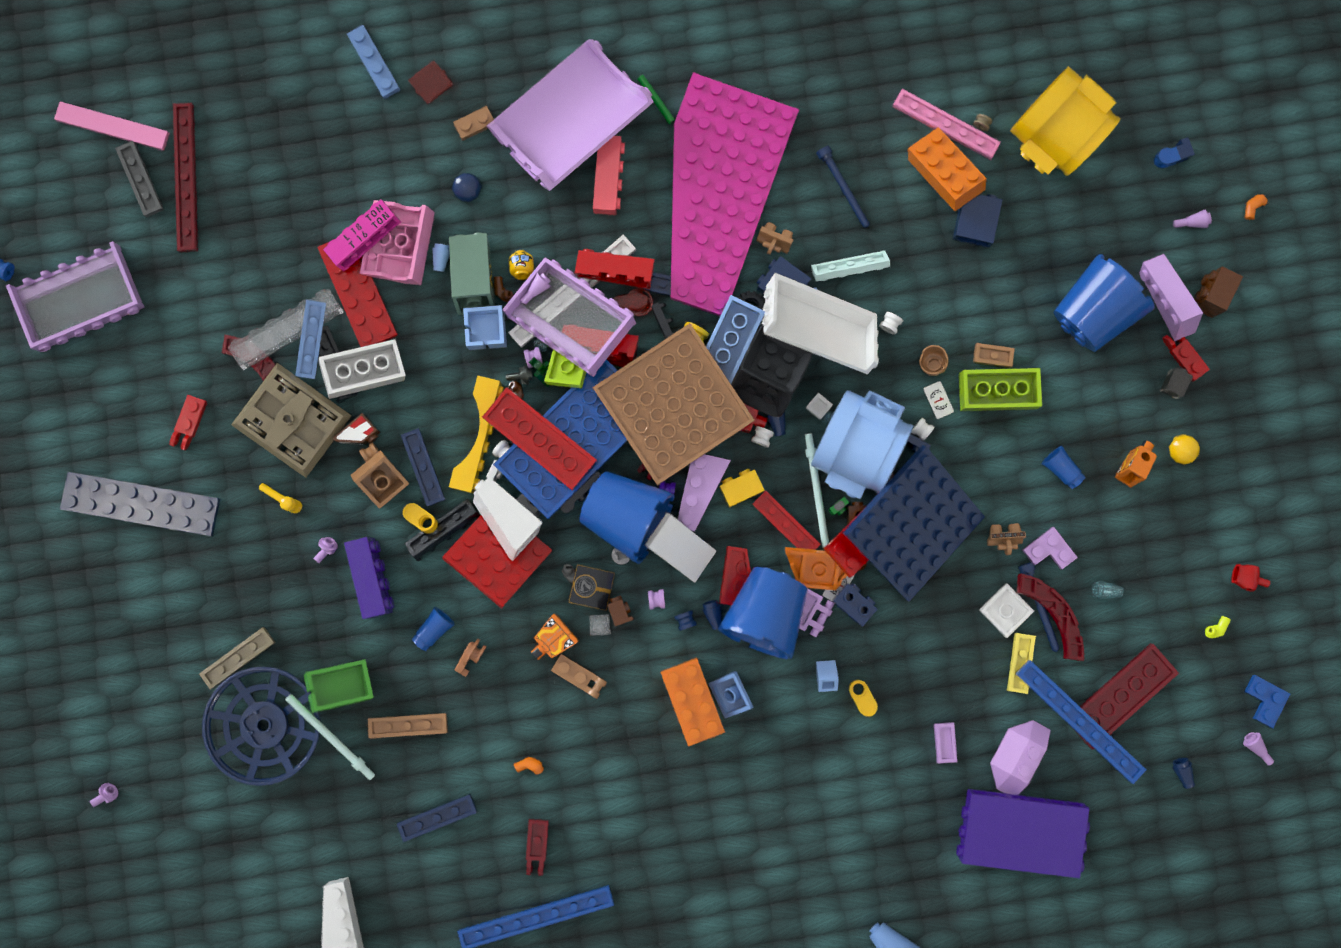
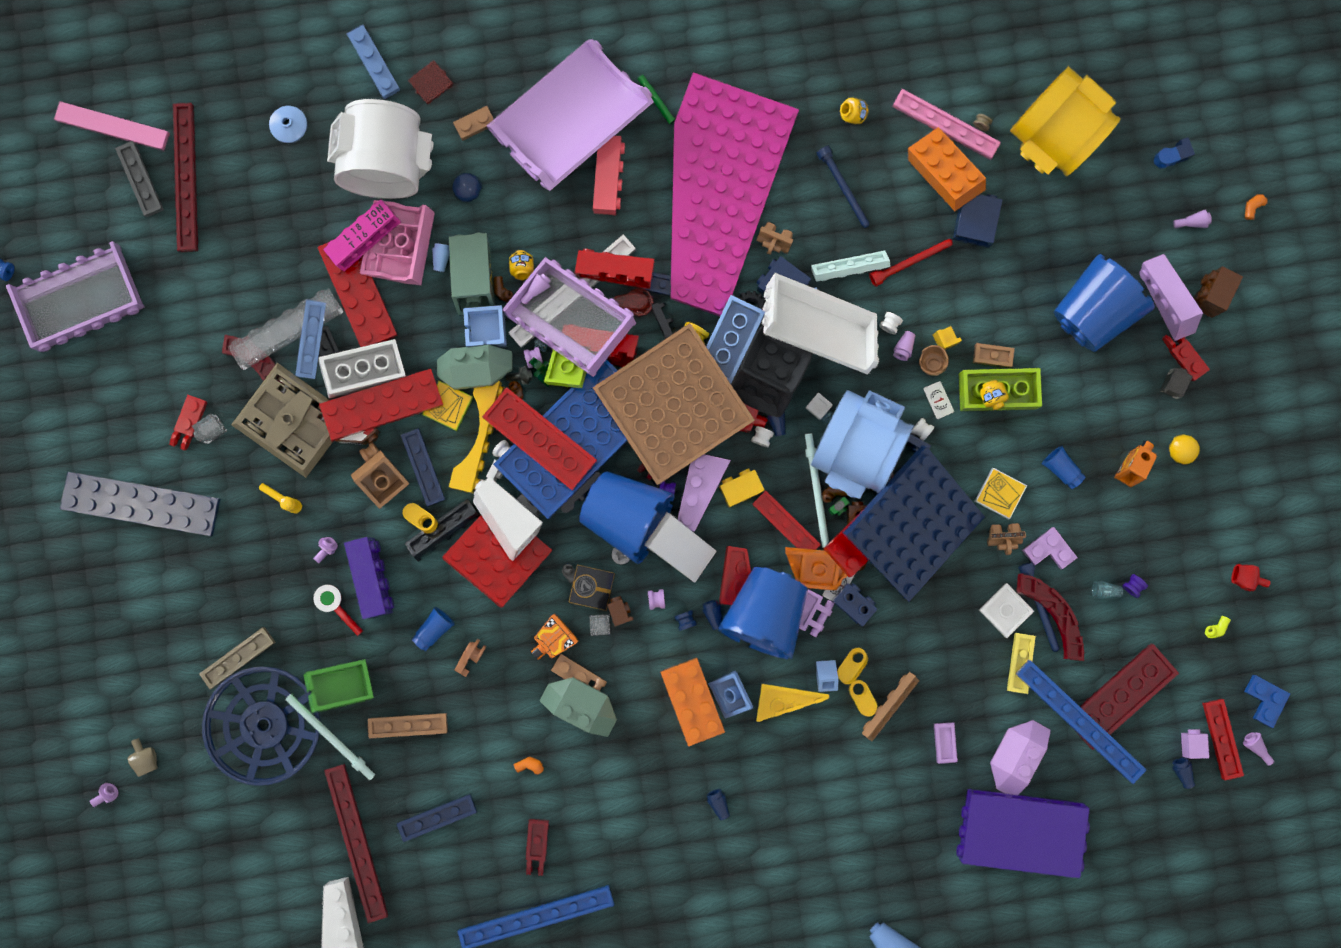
none -> dark tan piece [128,738,158,777]
none -> clear brick [192,413,227,444]
none -> light blue dish [269,106,307,143]
none -> piece [314,585,363,636]
none -> red plate [319,369,443,441]
none -> dark red plate [324,764,388,923]
none -> white cylinder [327,99,433,199]
none -> yellow tile [422,381,474,431]
none -> sand green wedge [437,345,513,390]
none -> sand green wedge [540,677,617,737]
none -> dark blue cone [707,789,730,820]
none -> yellow wing [756,684,829,722]
none -> reddish brown arm [822,486,848,503]
none -> yellow piece [837,648,868,684]
none -> yellow head [840,98,868,124]
none -> medium nougat plate [862,672,919,741]
none -> red piece [869,239,953,287]
none -> lavender cone [893,331,915,361]
none -> yellow panel [933,326,962,350]
none -> yellow tile [974,468,1027,520]
none -> yellow head [980,380,1009,410]
none -> dark purple wheel [1122,574,1148,598]
none -> lavender brick [1181,729,1209,759]
none -> red plate [1202,699,1244,780]

